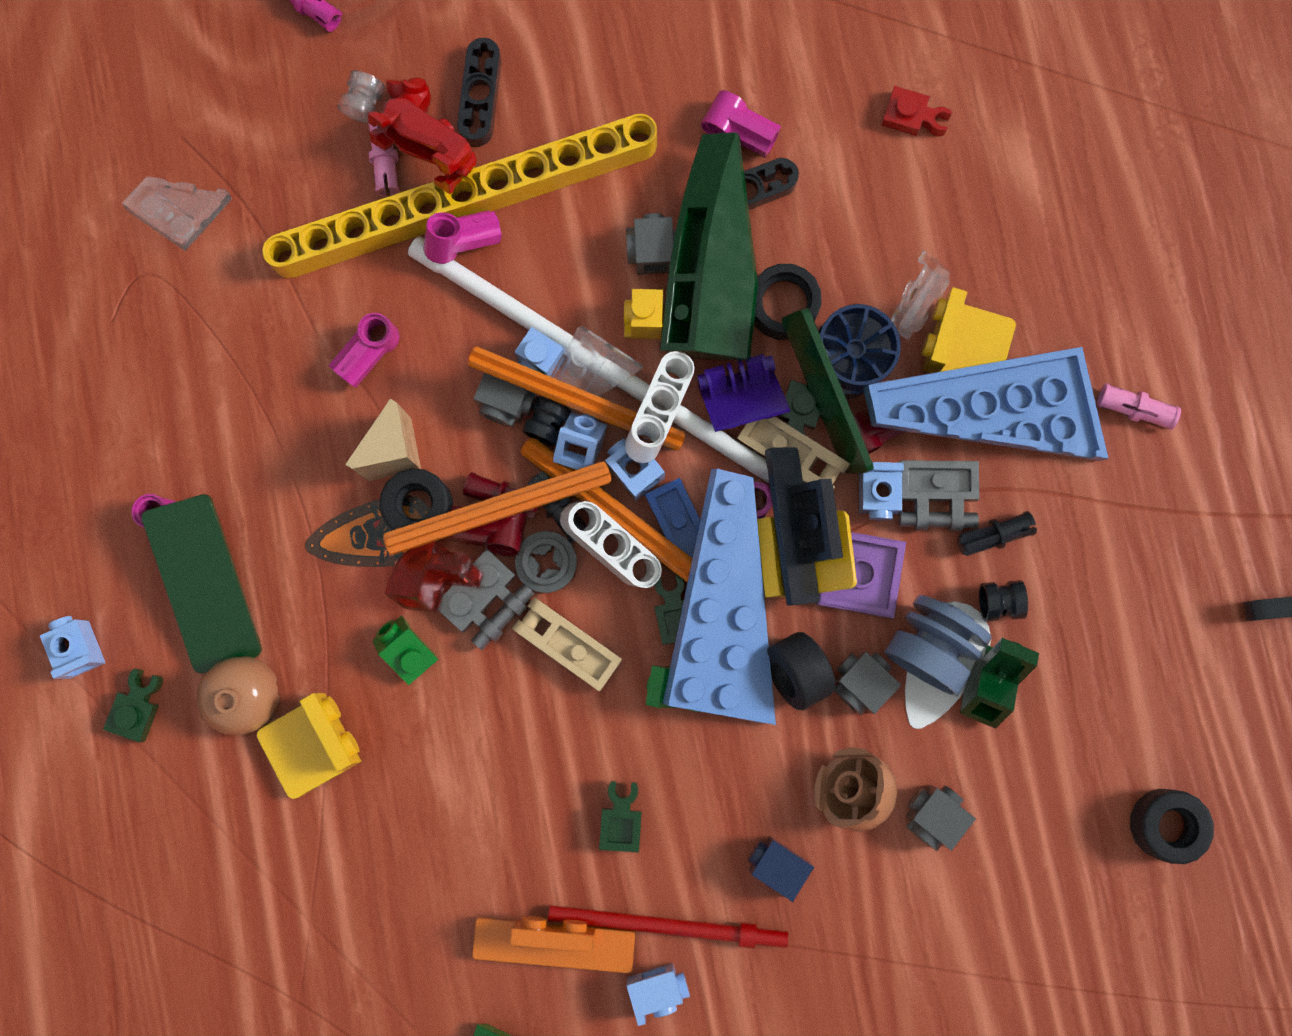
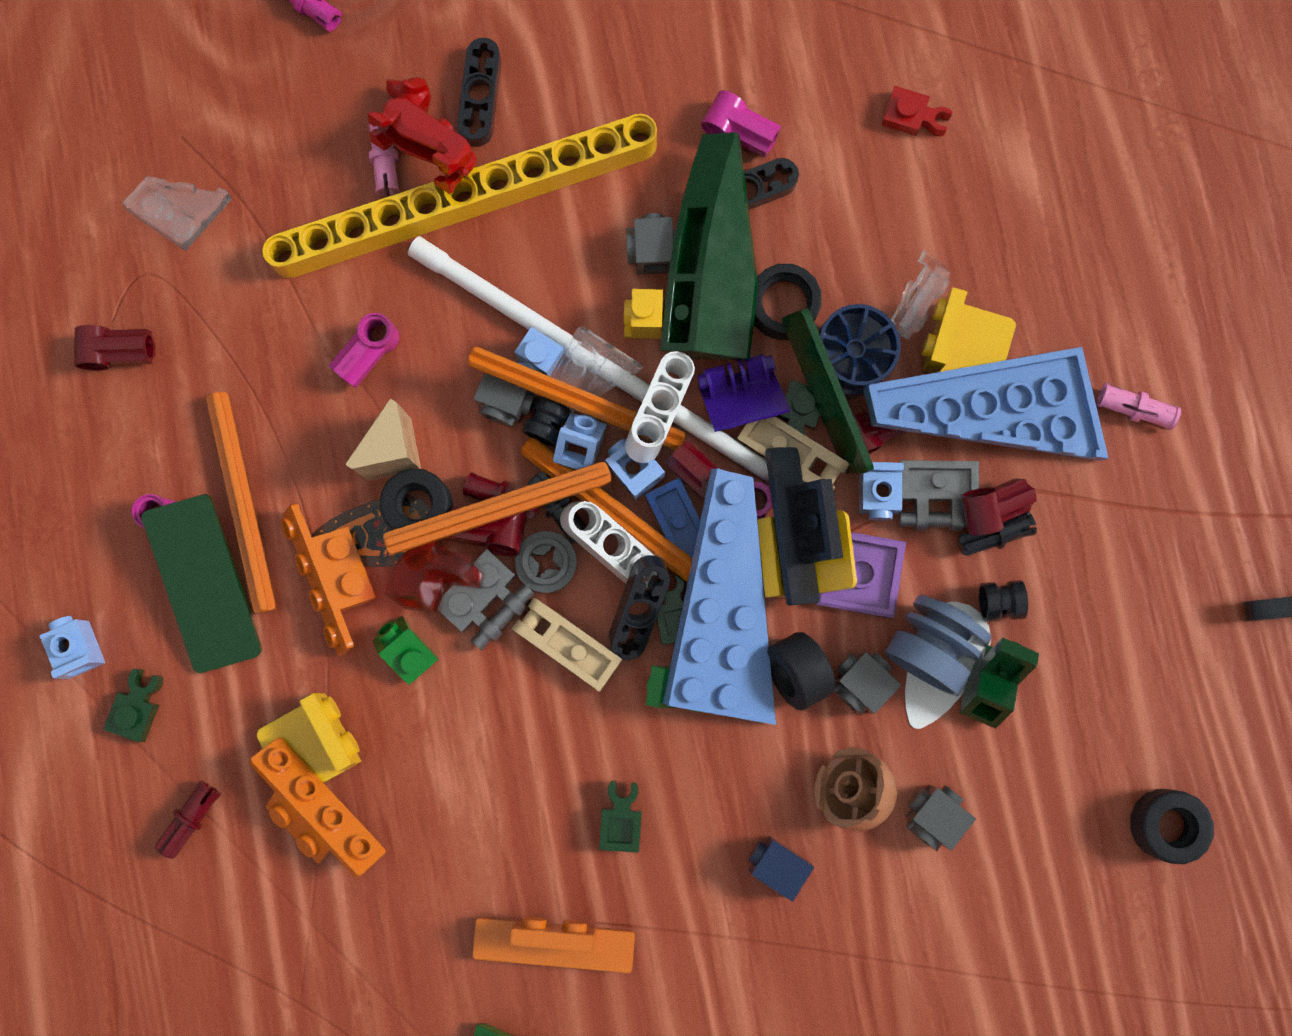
nougat cylinder [196,656,280,735] -> none
clear wheel [337,70,386,123] -> none
dark pink piece [423,211,502,264] -> none
red bar [548,905,788,949] -> none
light blue brick [626,963,690,1026] -> none
none -> dark red piece [74,325,155,371]
none -> dark red axle [155,781,221,859]
none -> orange axle [206,392,276,614]
none -> orange bracket [249,738,386,878]
none -> orange bracket [281,503,376,656]
none -> black beam [608,555,670,660]
none -> dark red piece [665,440,719,501]
none -> dark red piece [961,478,1037,536]

